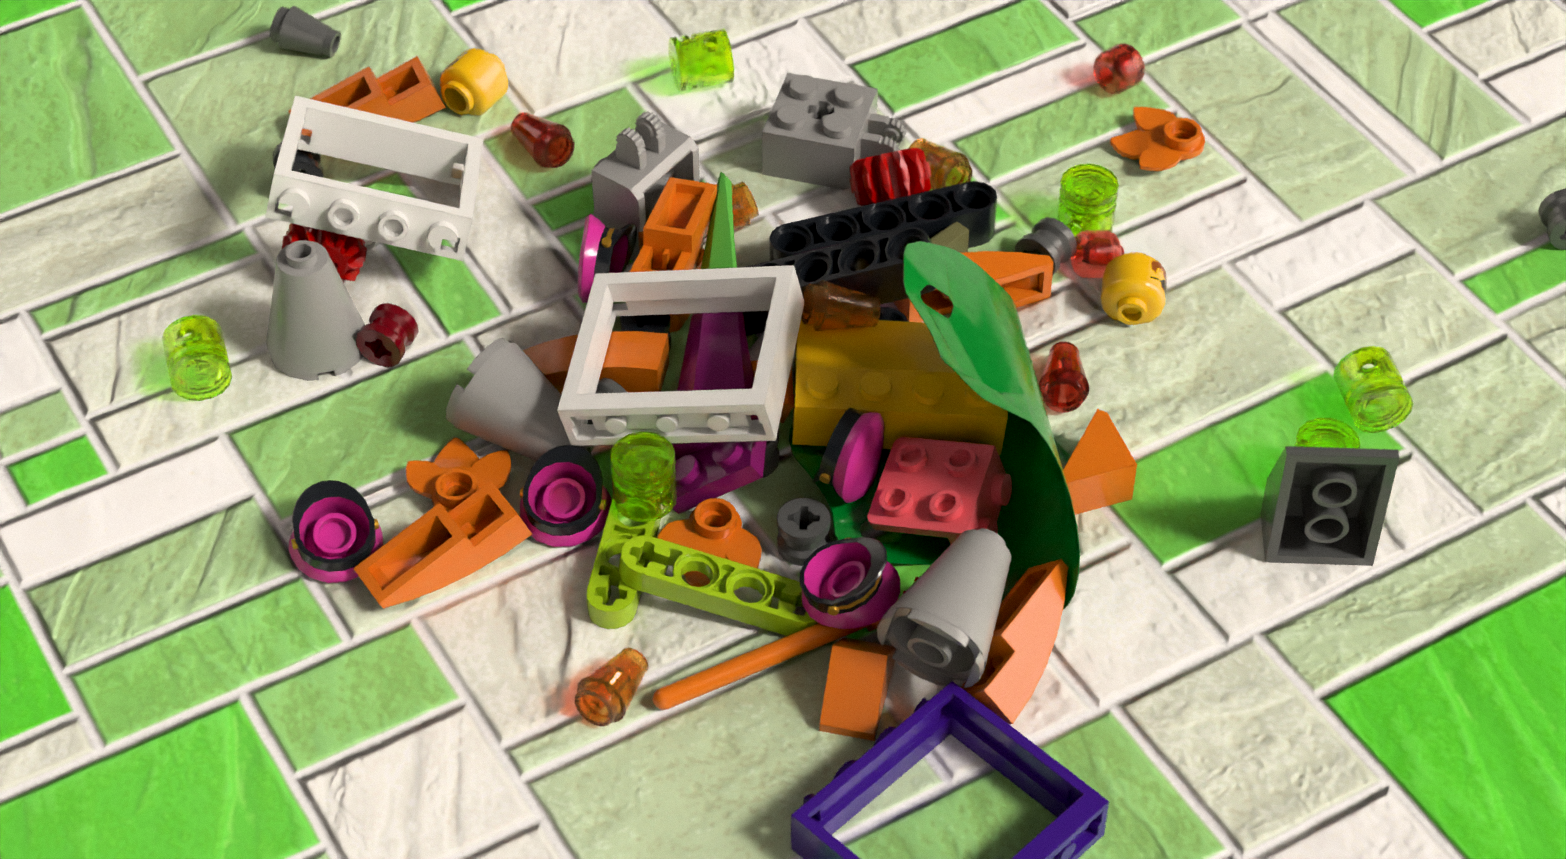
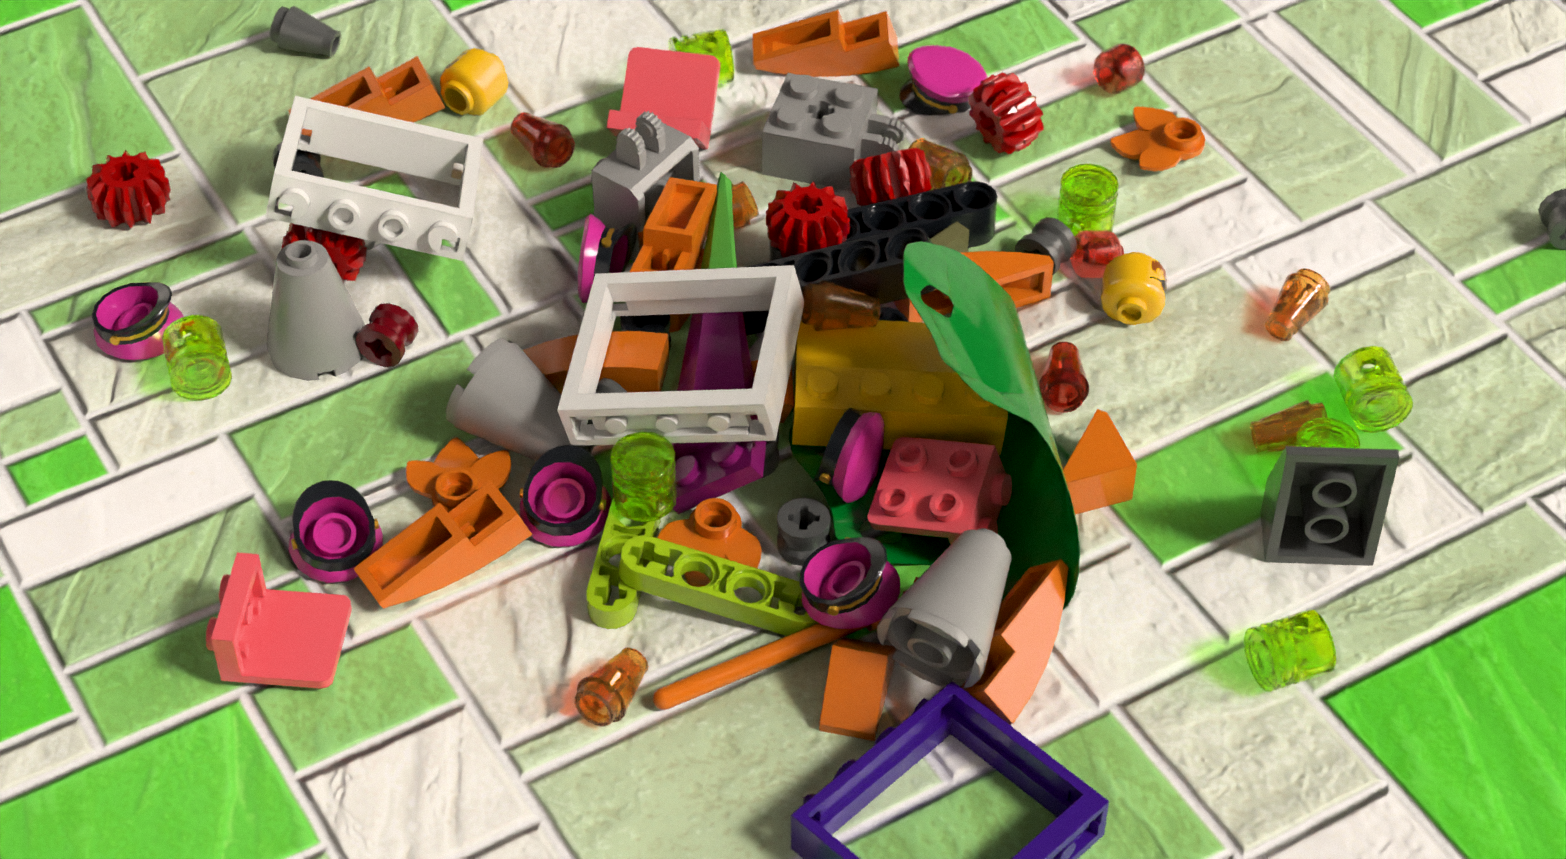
none -> red gear [86,150,171,229]
none -> dark pink piece [92,282,186,360]
none -> coral bracket [206,552,352,689]
none -> coral bracket [607,47,720,149]
none -> orange slope [752,10,900,77]
none -> red gear [766,181,850,258]
none -> dark pink piece [900,45,987,115]
none -> red gear [968,72,1044,154]
none -> clear neon green piece [1244,609,1336,692]
none -> clear orange cone [1250,400,1331,453]
none -> clear orange cone [1265,268,1330,341]

